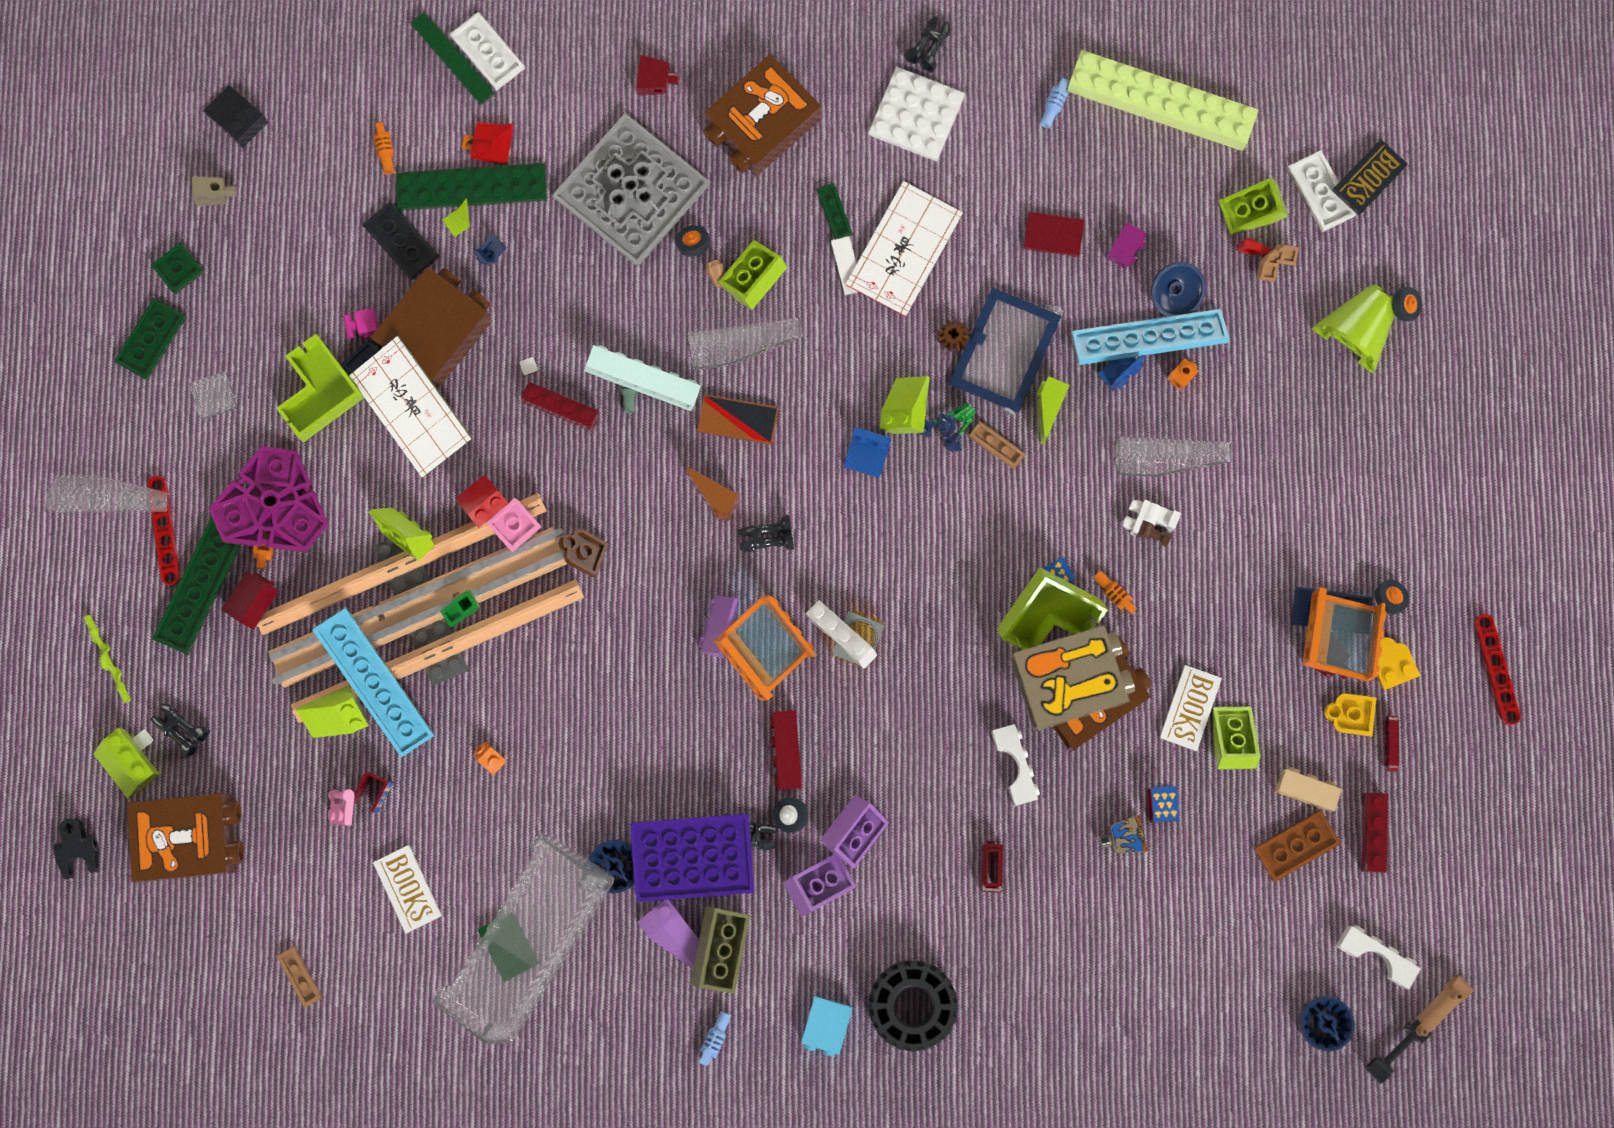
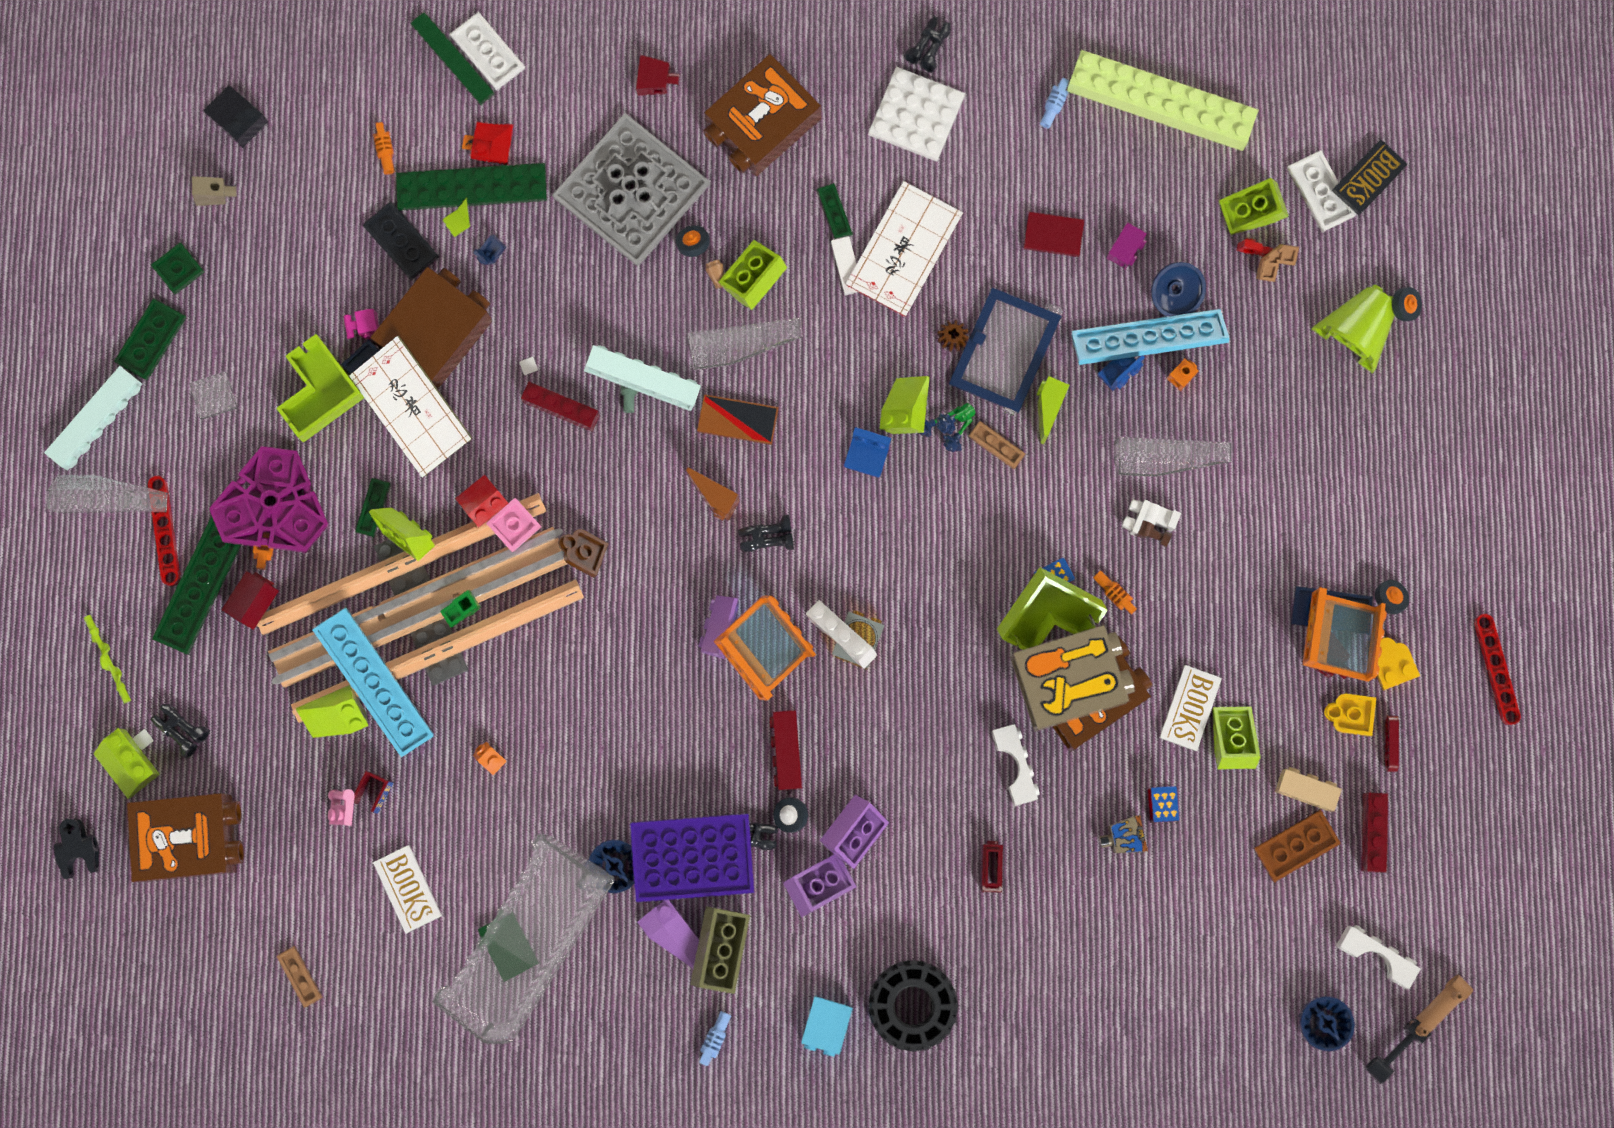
none -> light aqua brick [44,366,142,471]
none -> dark green tile [355,478,391,538]

